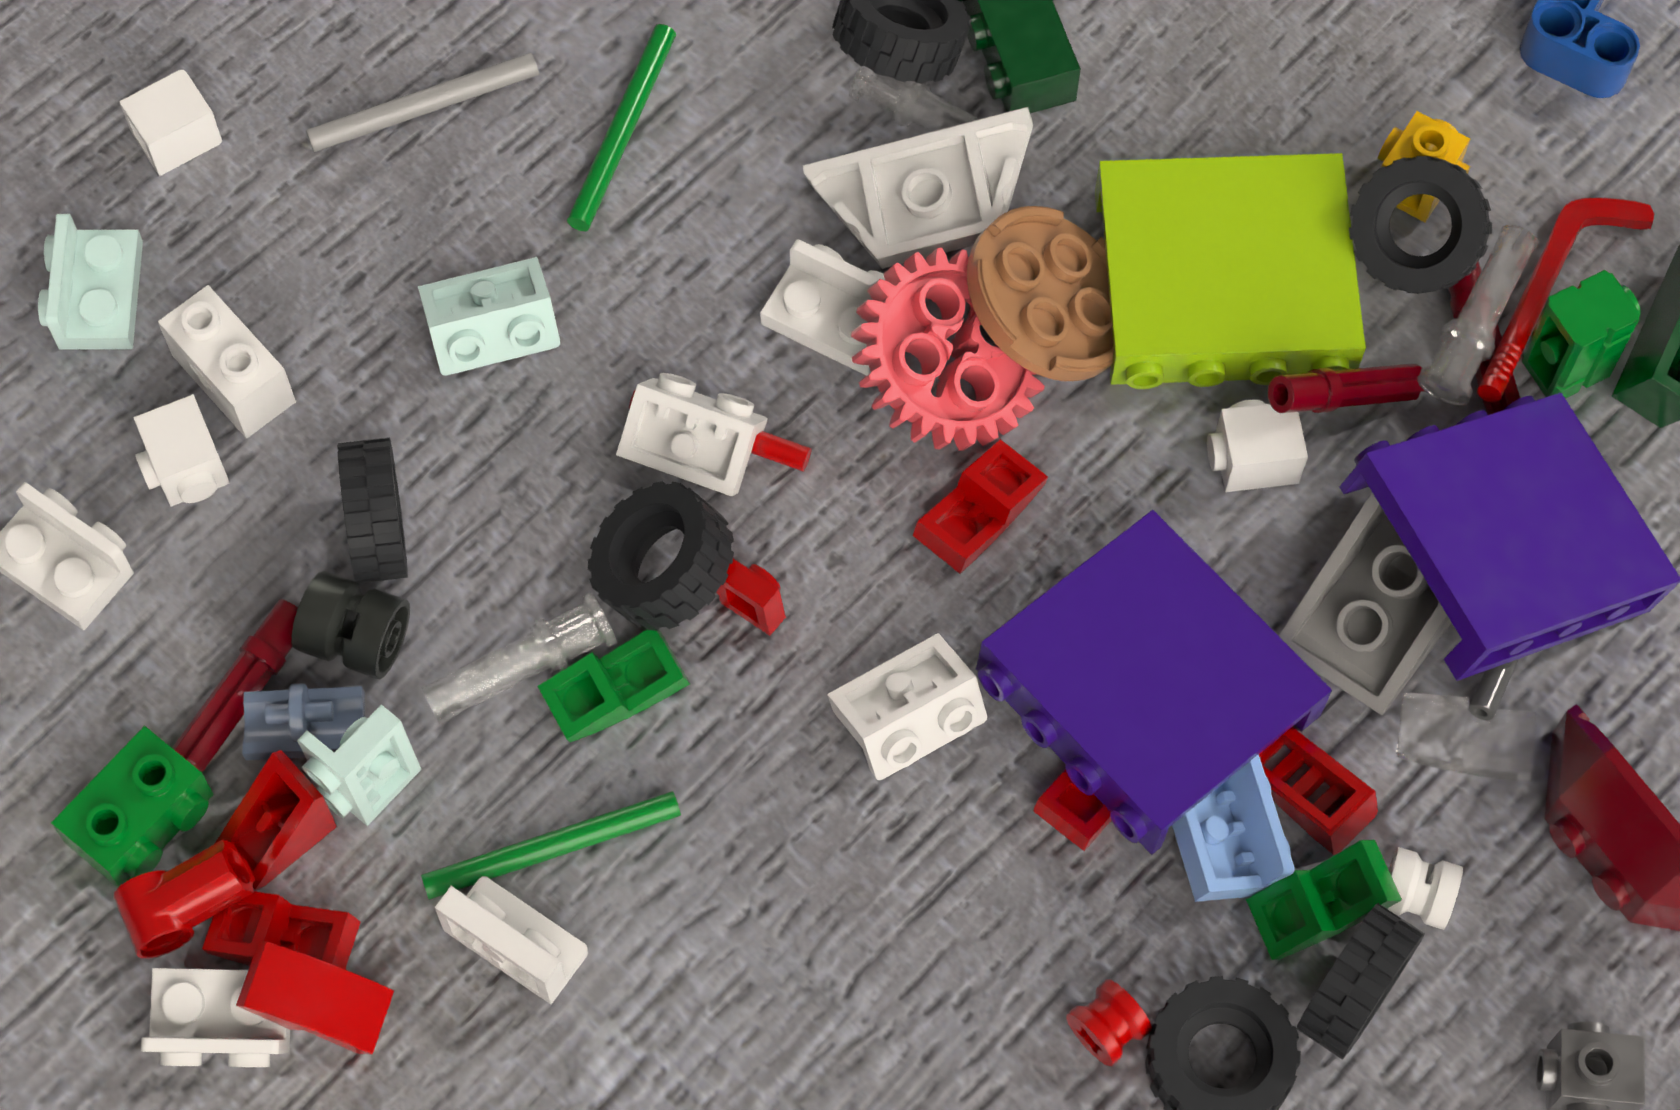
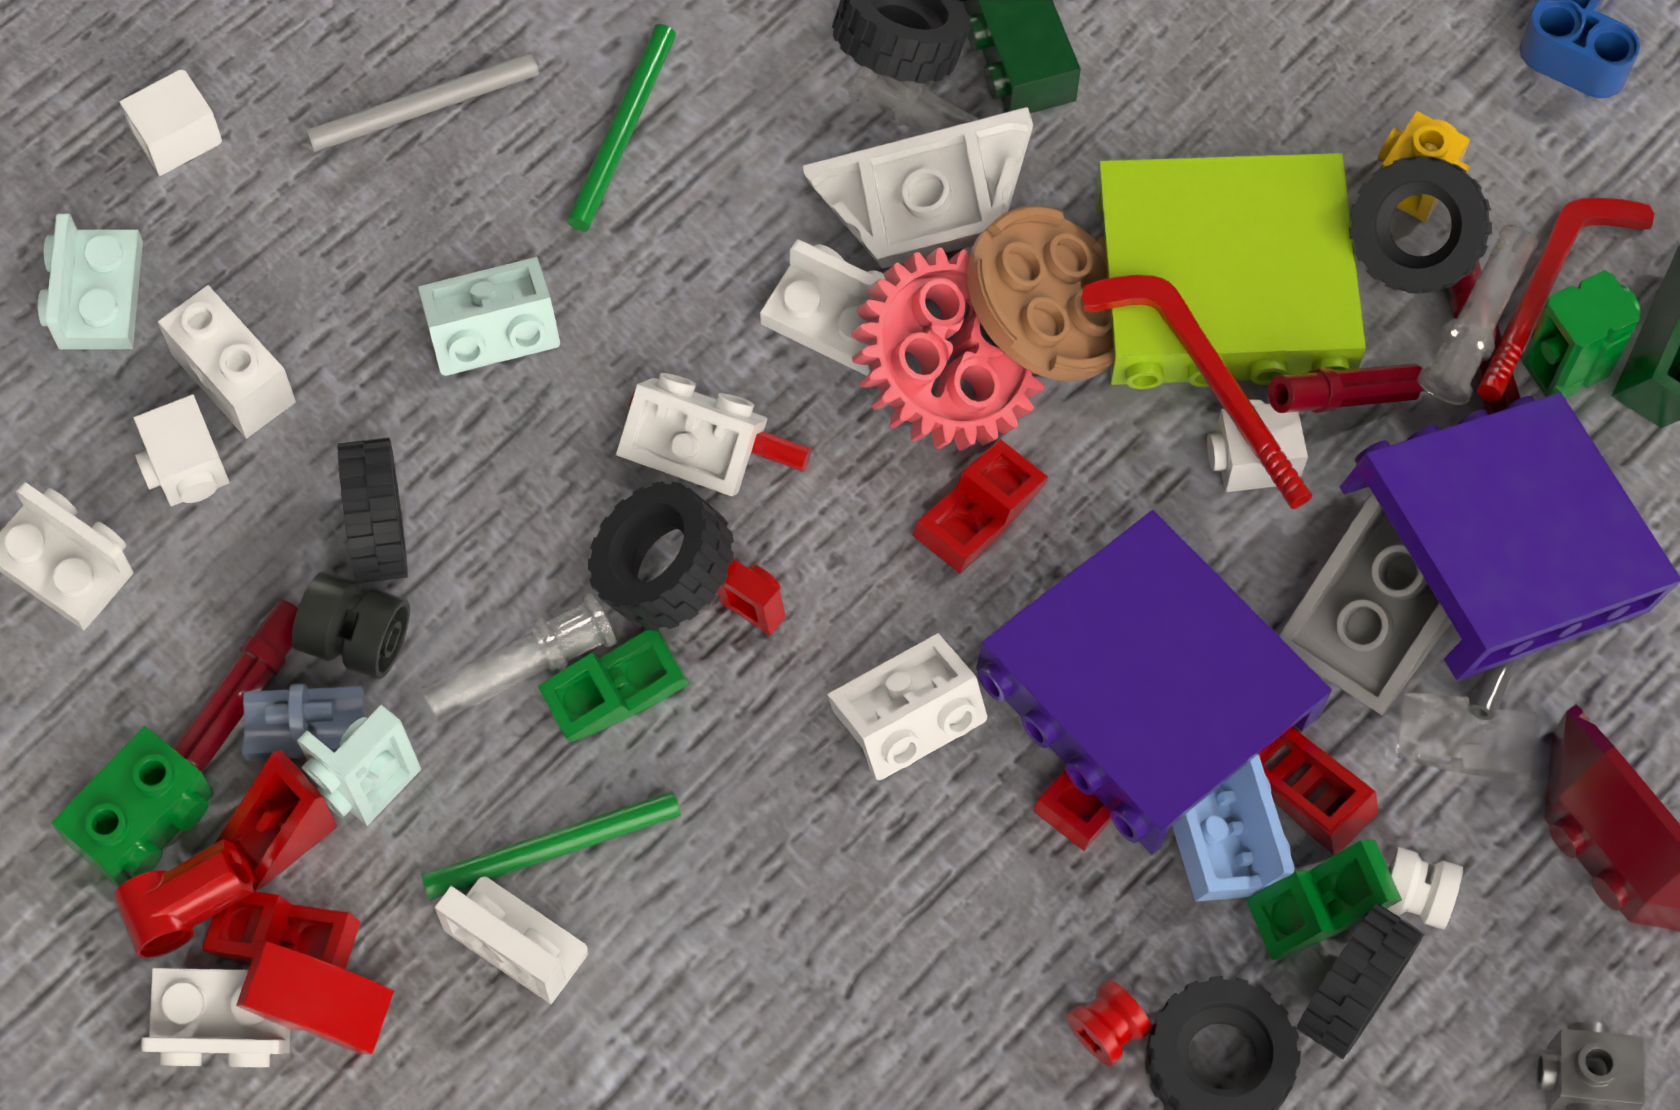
none -> red piece [1081,275,1312,509]

